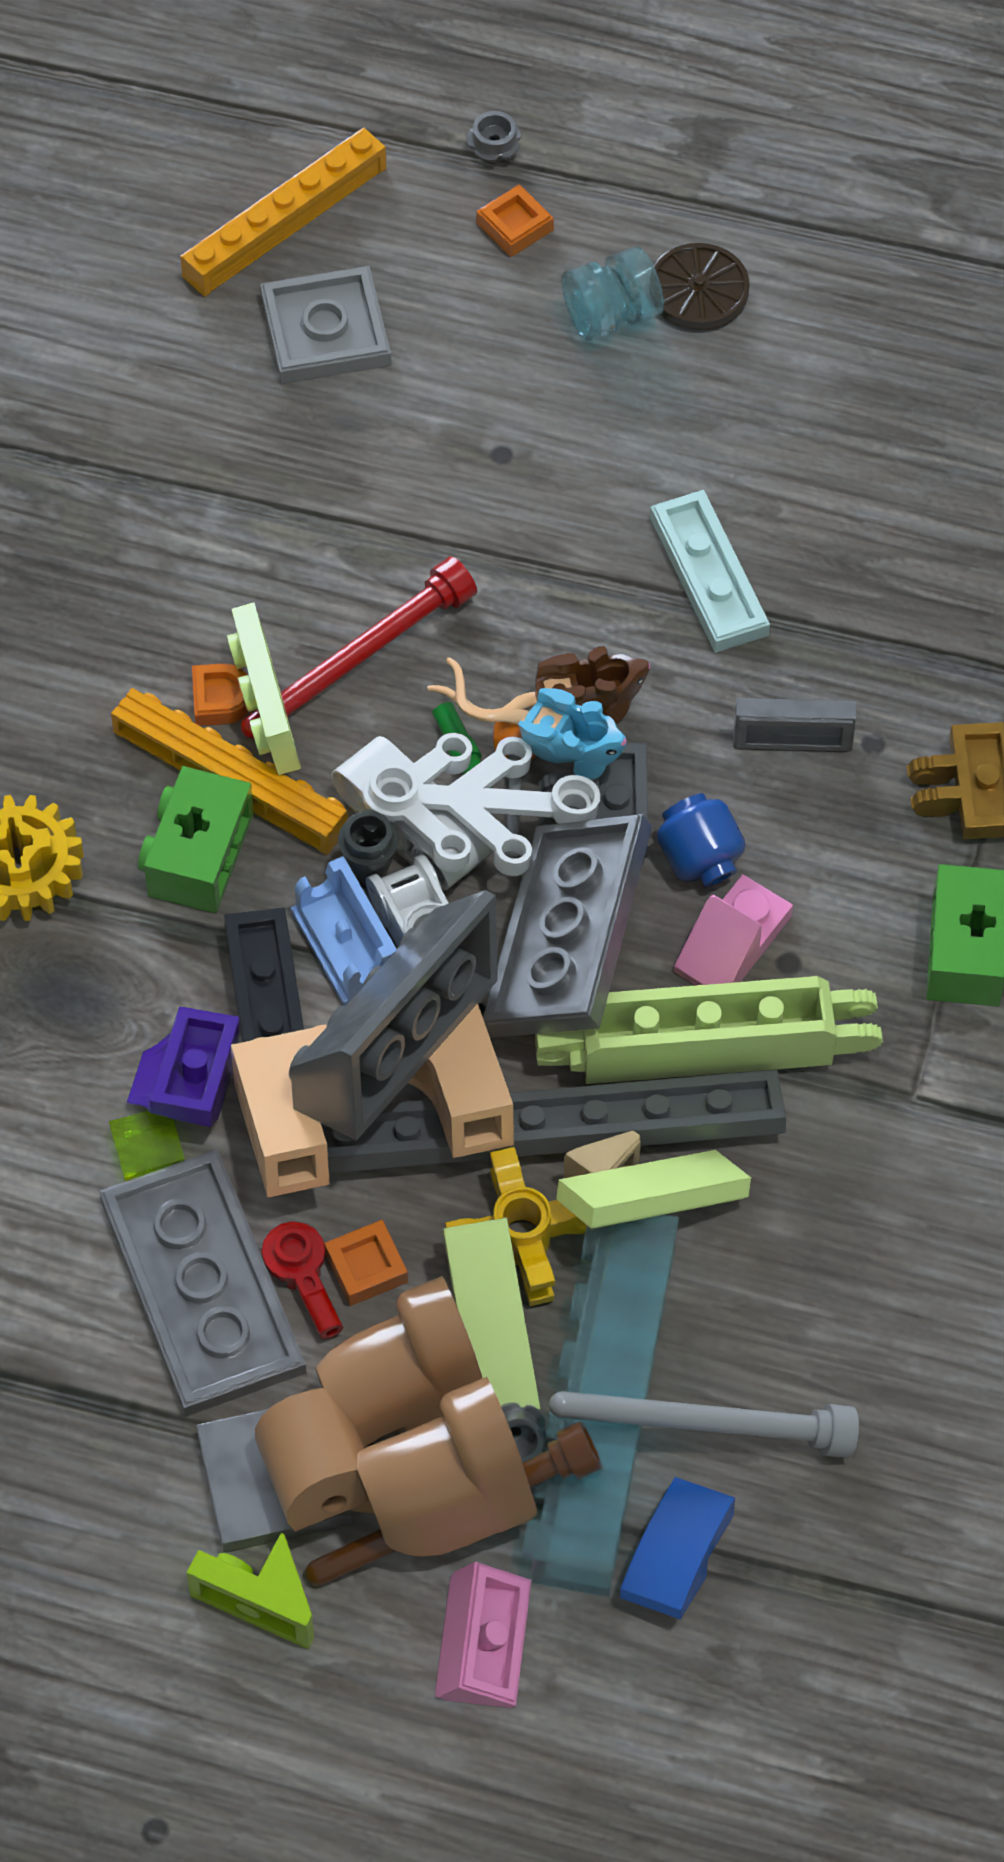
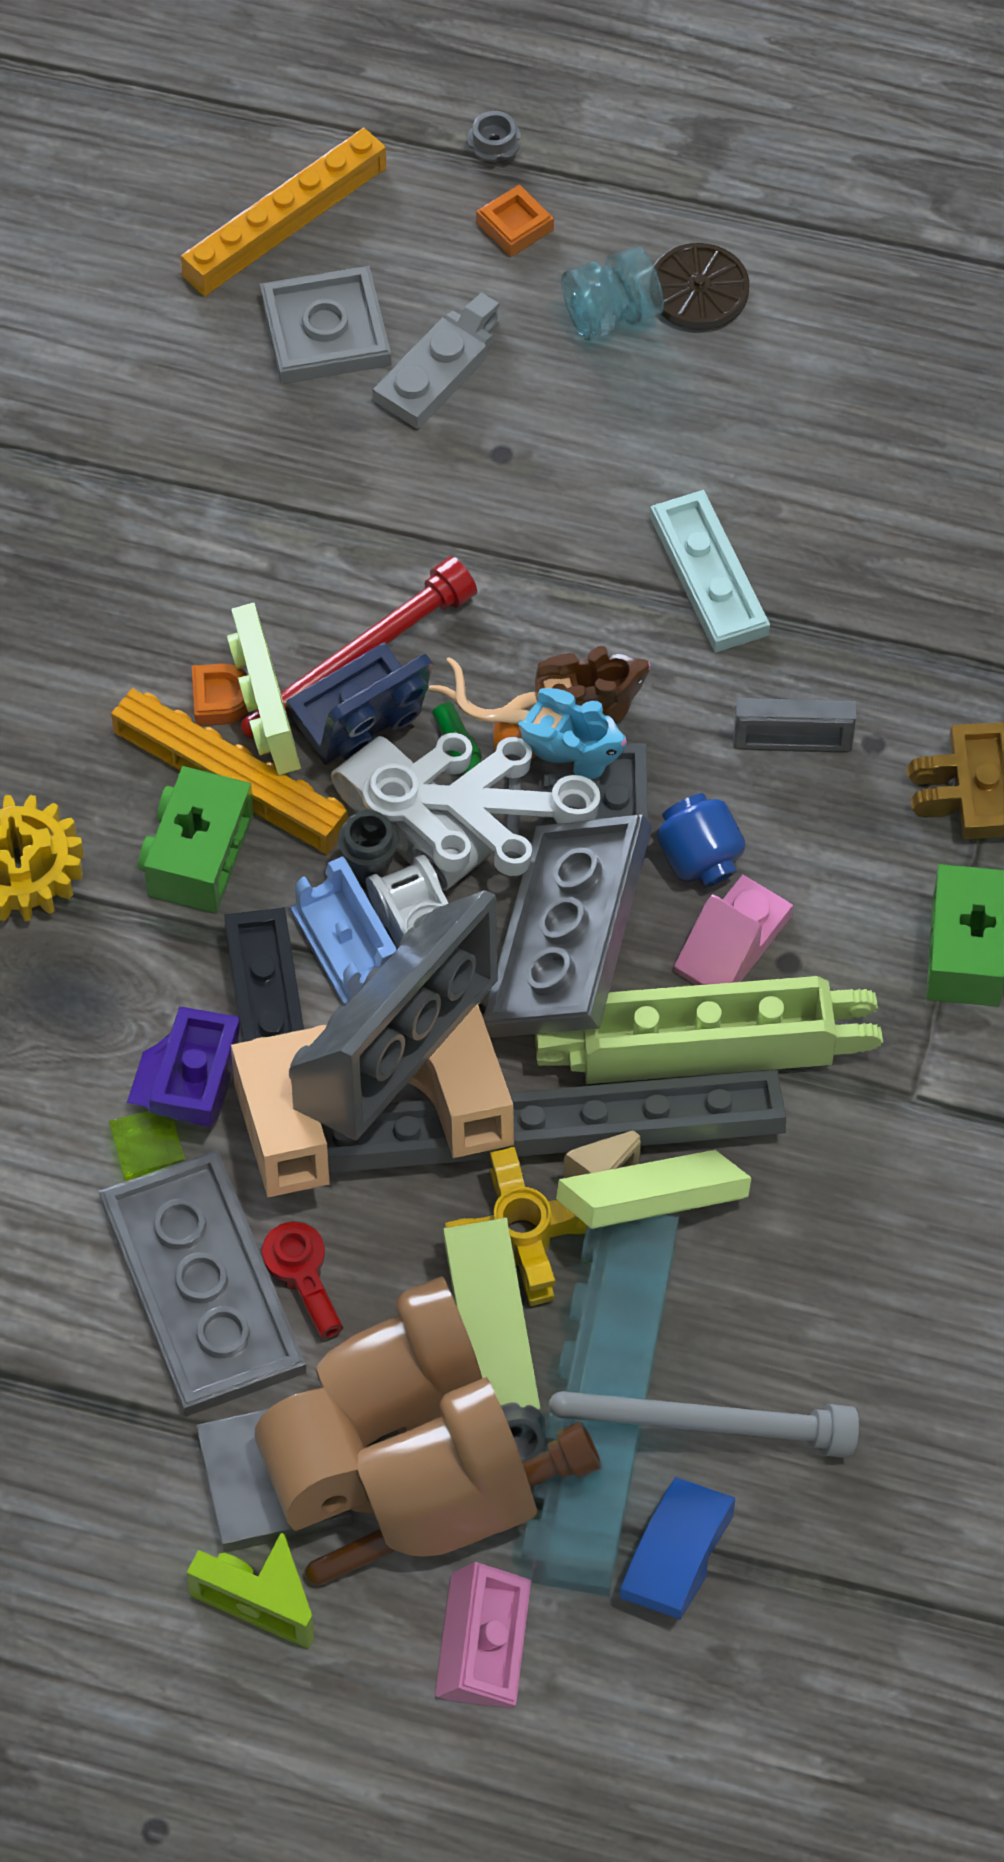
orange tile [324,1219,408,1306] -> none
none -> dark blue bracket [285,642,434,765]
none -> light grey hinge [372,292,499,429]

